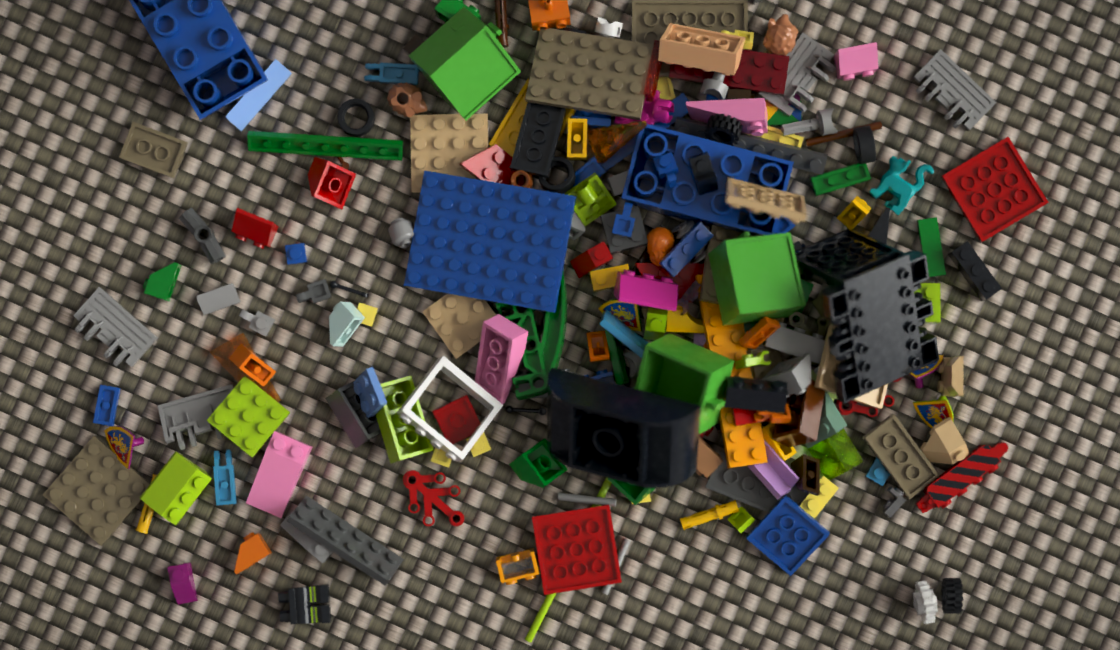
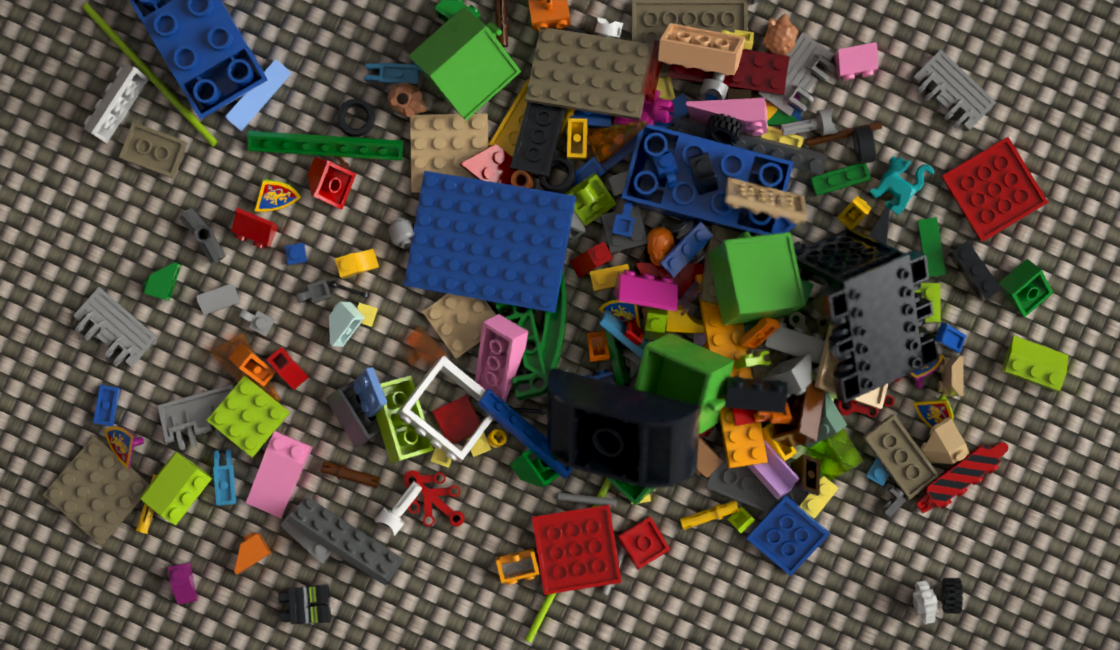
none -> lime piece [82,3,218,147]
none -> white slope [84,64,149,143]
none -> shield [254,179,301,212]
none -> red slope [266,347,309,390]
none -> reddish brown pin [320,461,380,489]
none -> yellow arch [335,249,380,279]
none -> white piece [375,481,423,536]
none -> clear orange plate [405,326,447,366]
none -> blue tile [477,388,573,479]
none -> yellow bush [487,429,507,448]
none -> red tile [617,516,671,570]
none -> red tile [625,320,644,345]
none -> blue tile [935,322,966,353]
none -> green slope [998,259,1054,318]
none -> lime slope [1000,335,1069,392]

